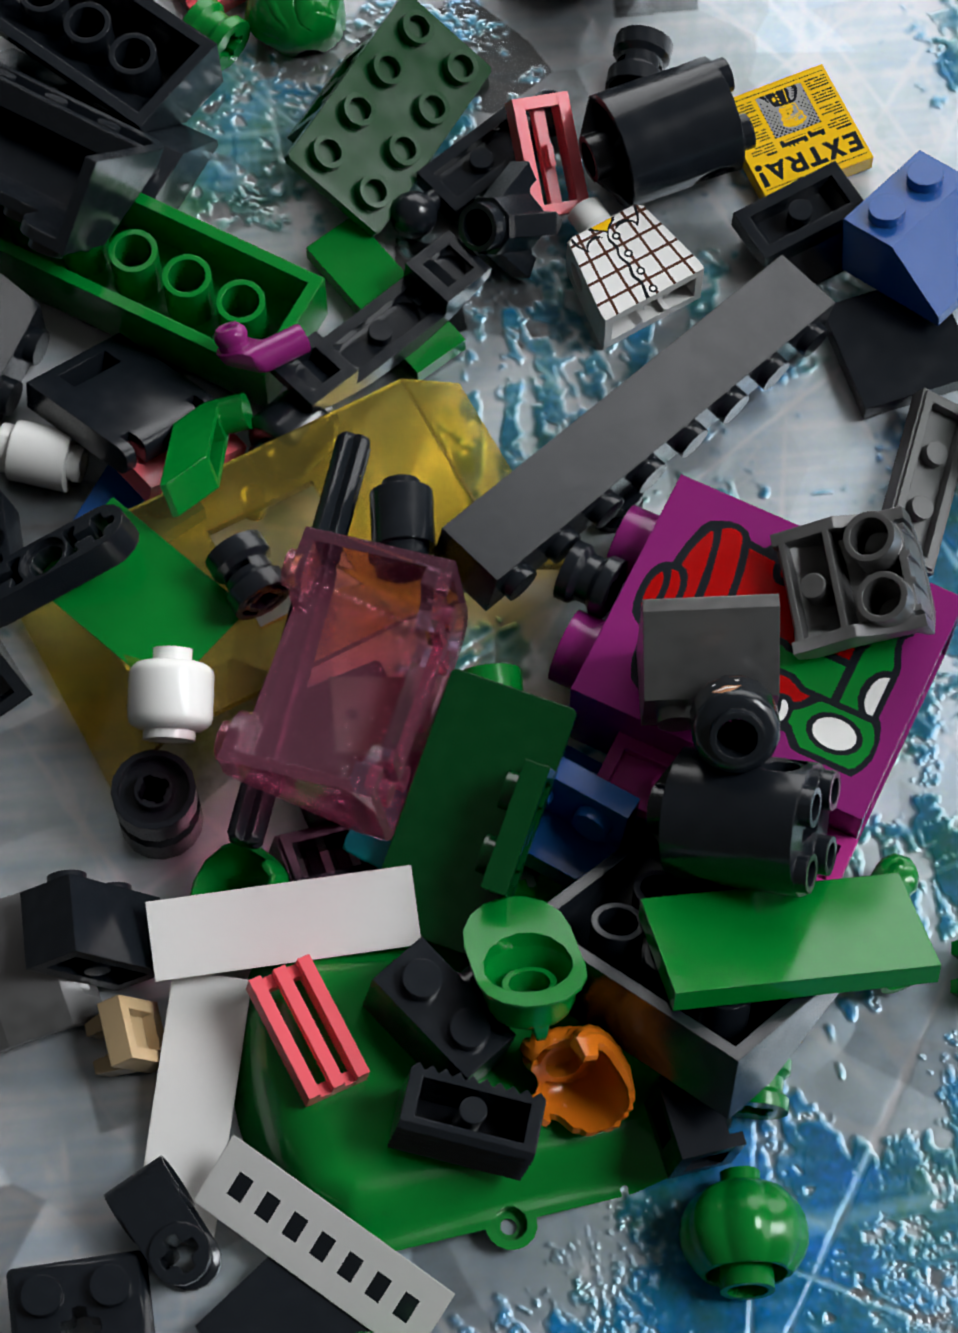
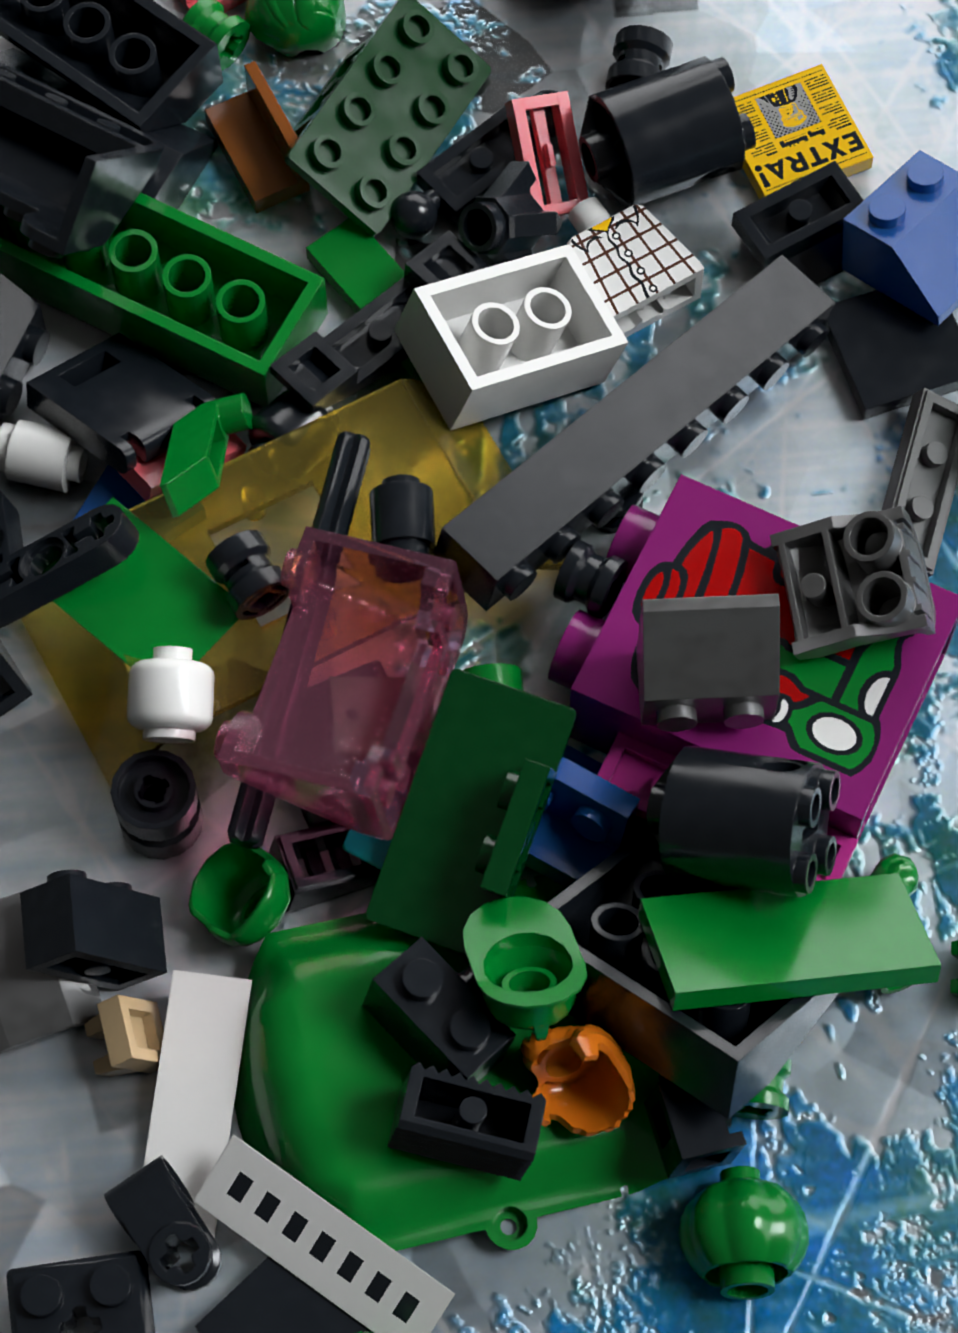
white sticker [145,865,421,982] -> none
magenta arm [213,321,311,373] -> none
coral tile [246,954,370,1107] -> none
black head [690,675,780,773] -> none
none -> dark orange panel [205,61,310,214]
none -> white brick [394,244,628,431]

